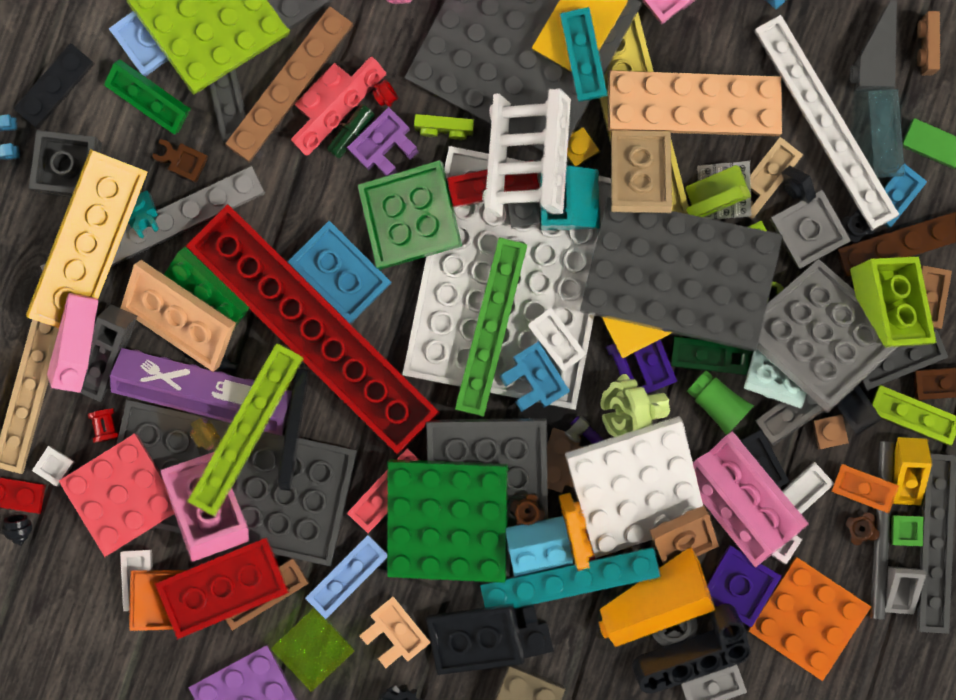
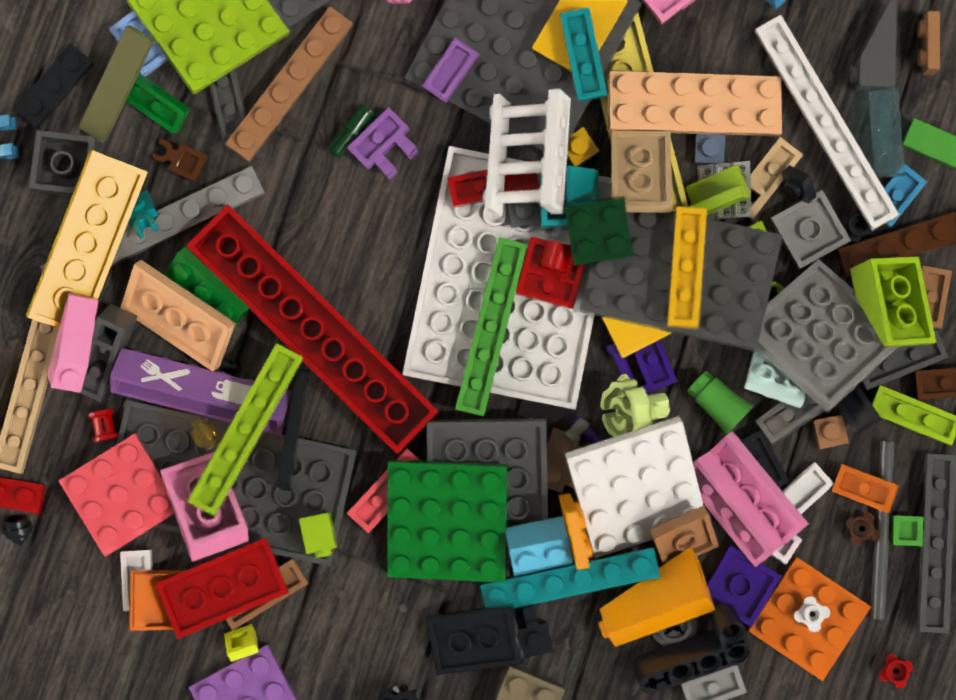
white plate [32,446,75,487] -> none
clear neon green plate [271,608,355,692] -> none
dark azure plate [288,221,392,324] -> none
coral bracket [291,57,386,156] -> none
light blue plate [305,535,387,619] -> none
green plate [358,160,462,270] -> none
light nougat plate [360,597,431,668] -> none
red plate [372,80,398,107] -> none
lime plate [414,114,474,140] -> none
dark azure plate [499,341,570,412] -> none
reddish brown plate [510,494,545,525] -> none
white plate [527,308,587,373] -> none
dark green plate [671,337,754,376] -> none
light grey slope [885,566,926,614] -> none
yellow slope [893,437,932,505] -> none
none -> olive tile [78,25,155,143]
none -> neon yellow plate [224,624,259,662]
none -> lime brick [299,512,338,558]
none -> medium lavender tile [422,37,480,103]
none -> red plate [516,237,585,310]
none -> dark green plate [565,196,633,265]
none -> yellow plate [668,207,707,329]
none -> sand blue plate [694,134,725,165]
none -> white plate [794,596,830,632]
none -> red plate [878,653,913,688]

